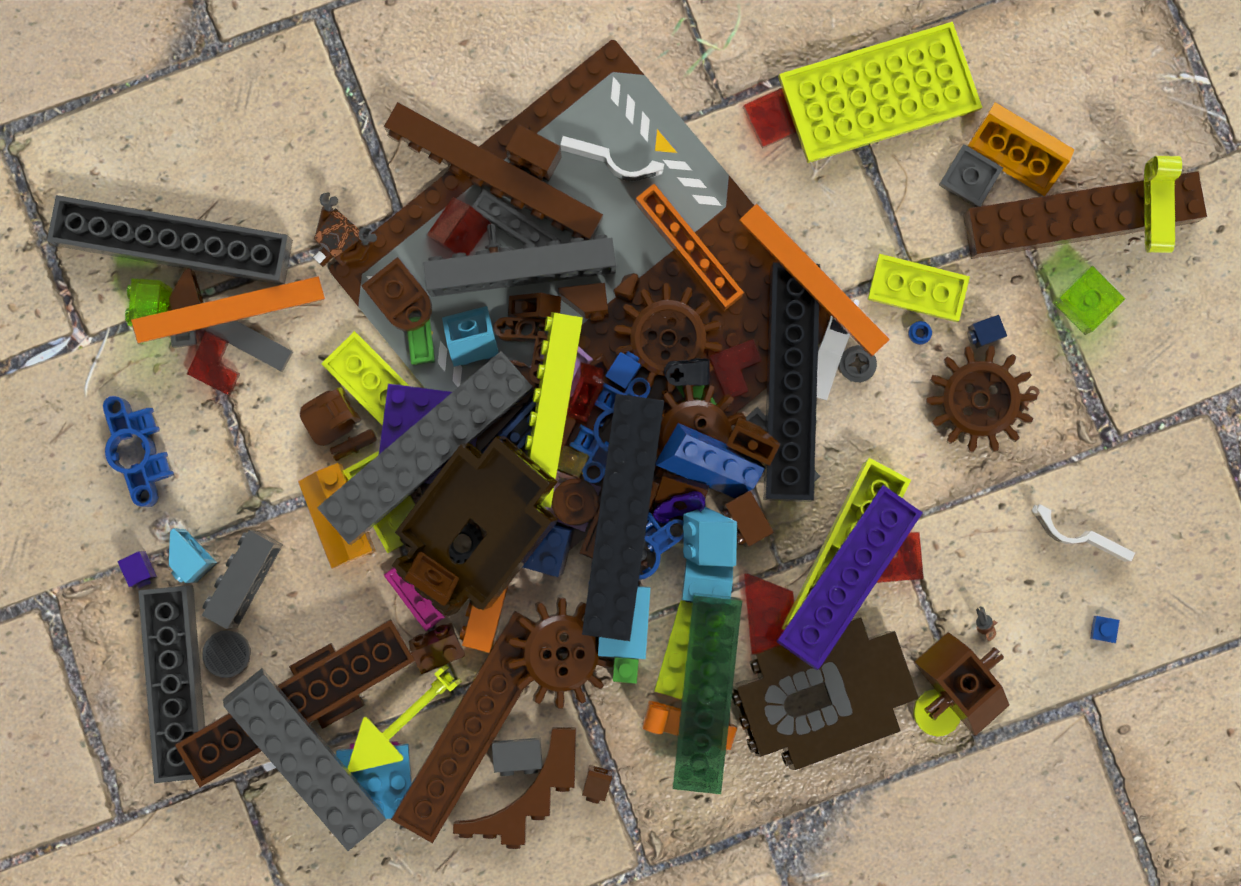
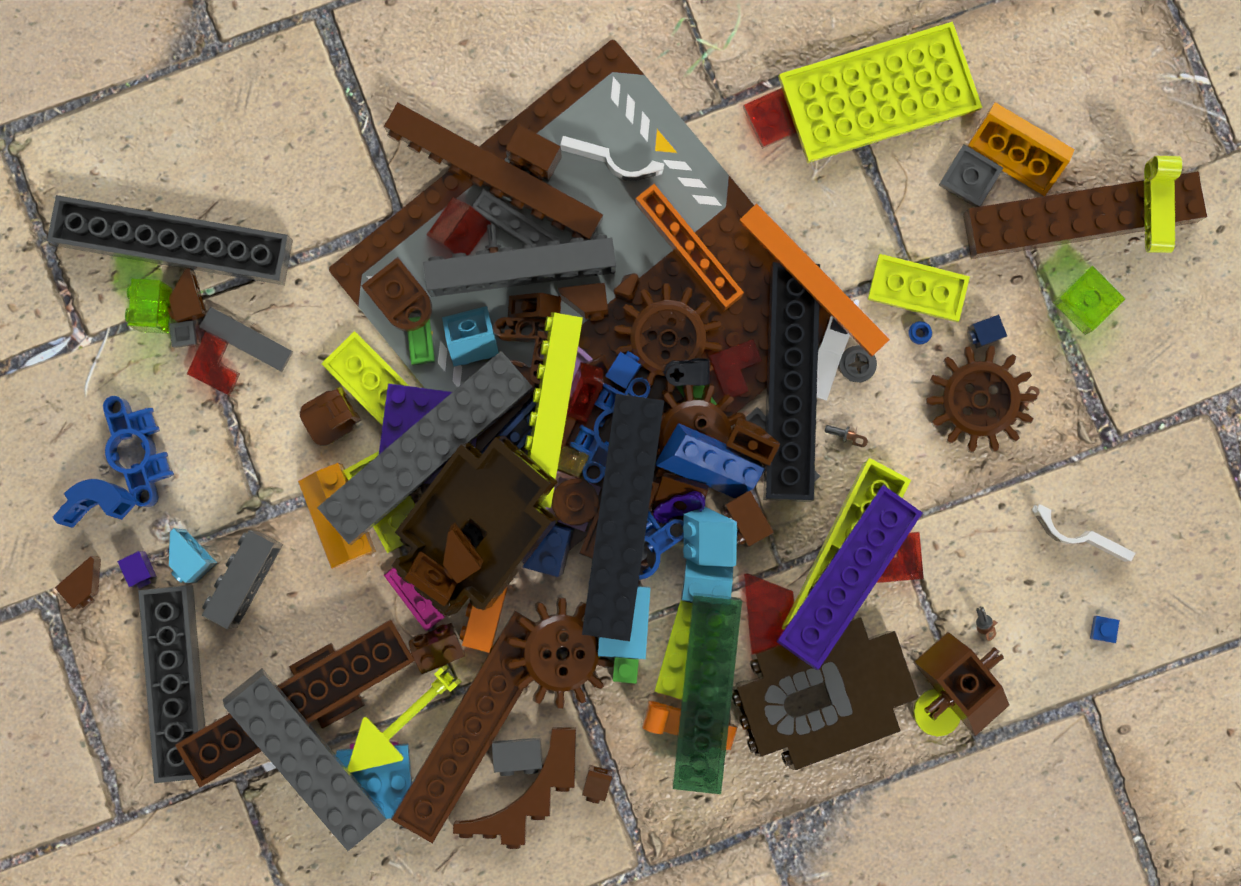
orange tile [131,276,325,344] -> none
tile [203,630,251,678] -> none
torso [313,192,377,267] -> none
reddish brown axle [330,429,377,461] -> none
none -> blue arch [53,479,137,528]
none -> reddish brown slope [55,556,101,609]
none -> reddish brown slope [443,523,483,584]
none -> piece [825,425,868,447]

